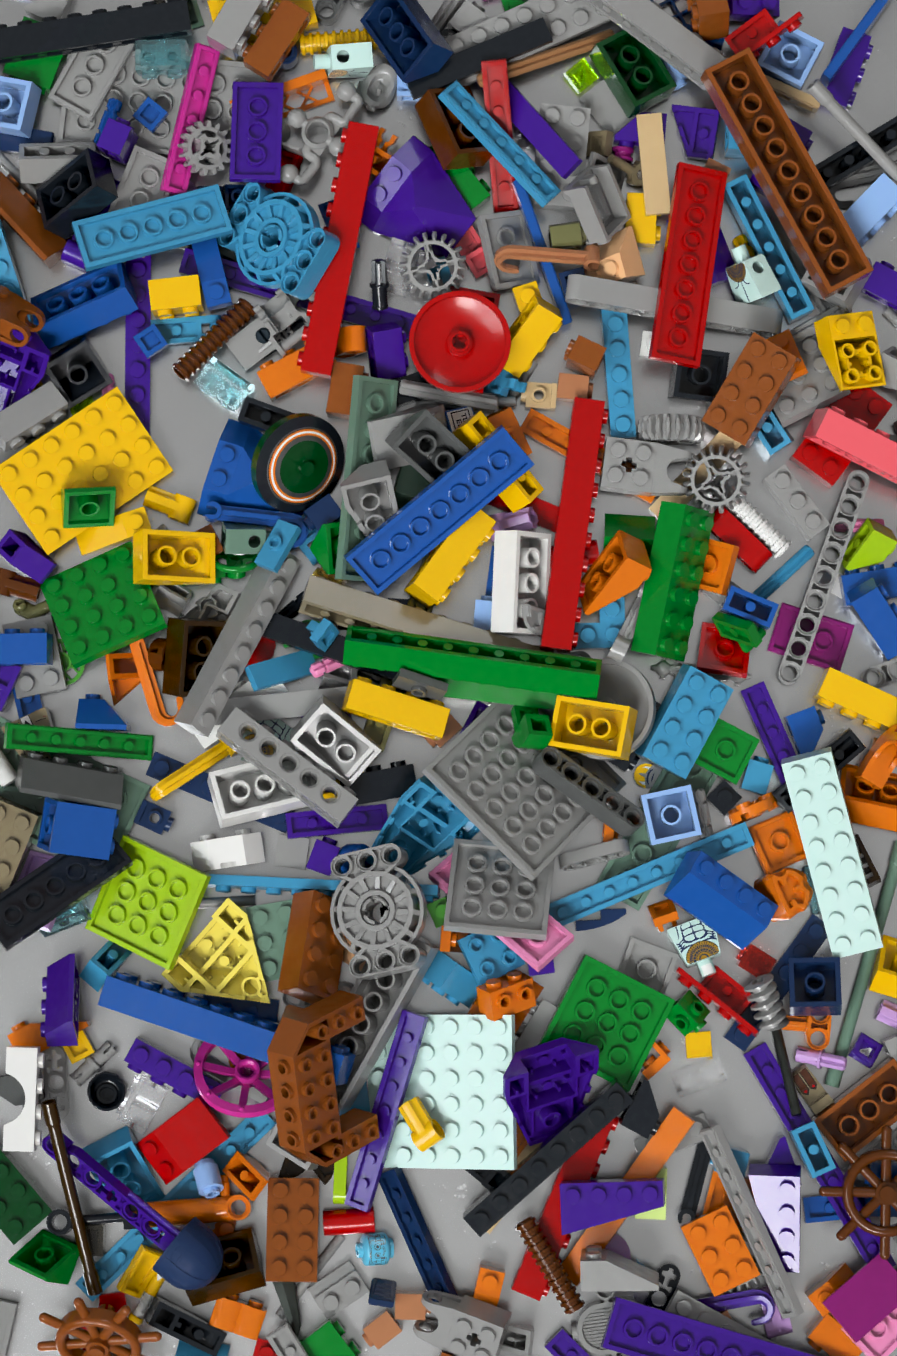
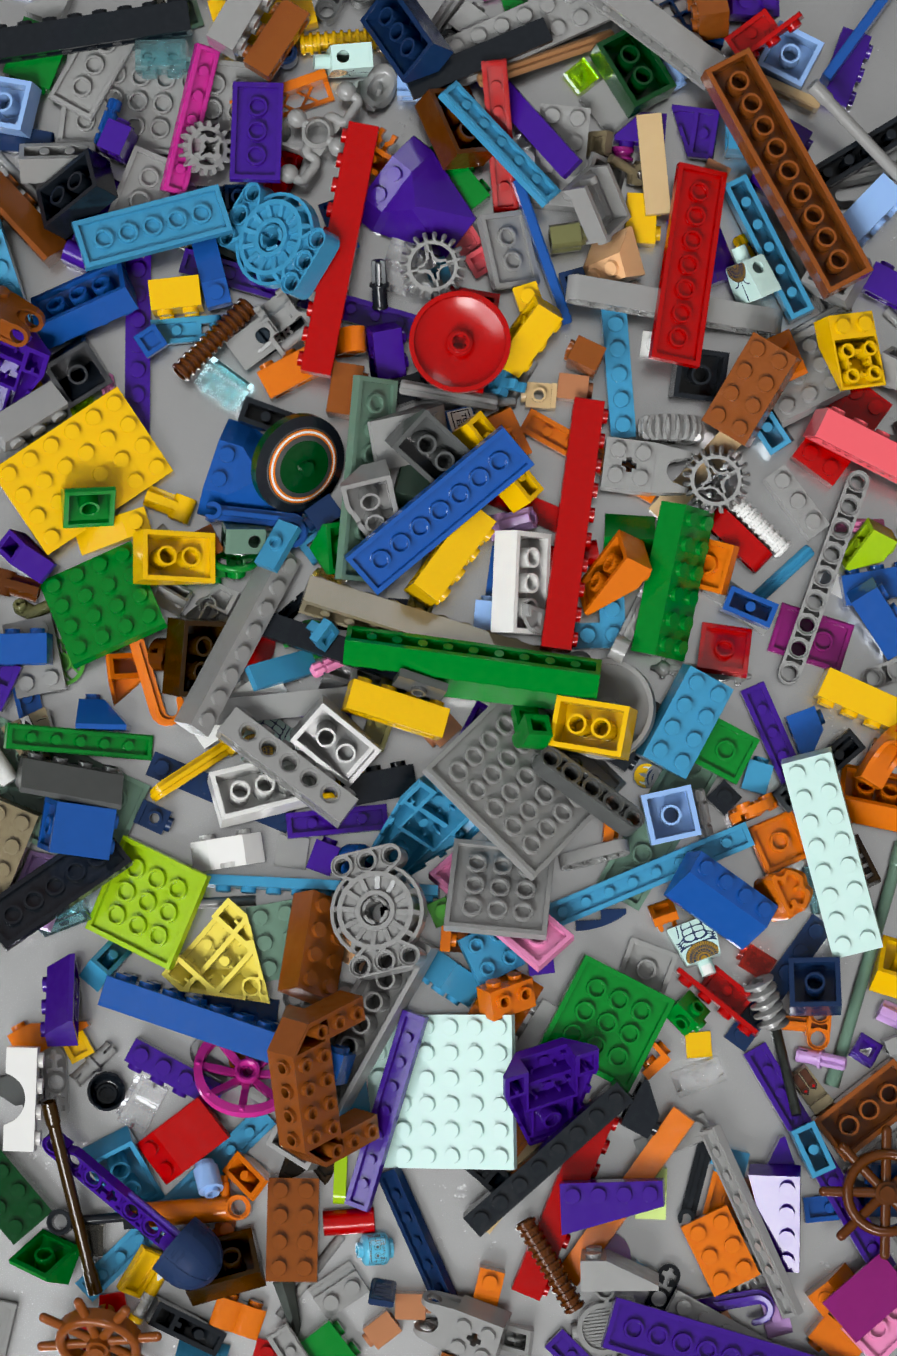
blue plate [132,96,169,133] -> none
yellow piece [398,1097,445,1152] -> none
nougat piece [494,245,600,274] -> none
green plate [712,611,766,653] -> none

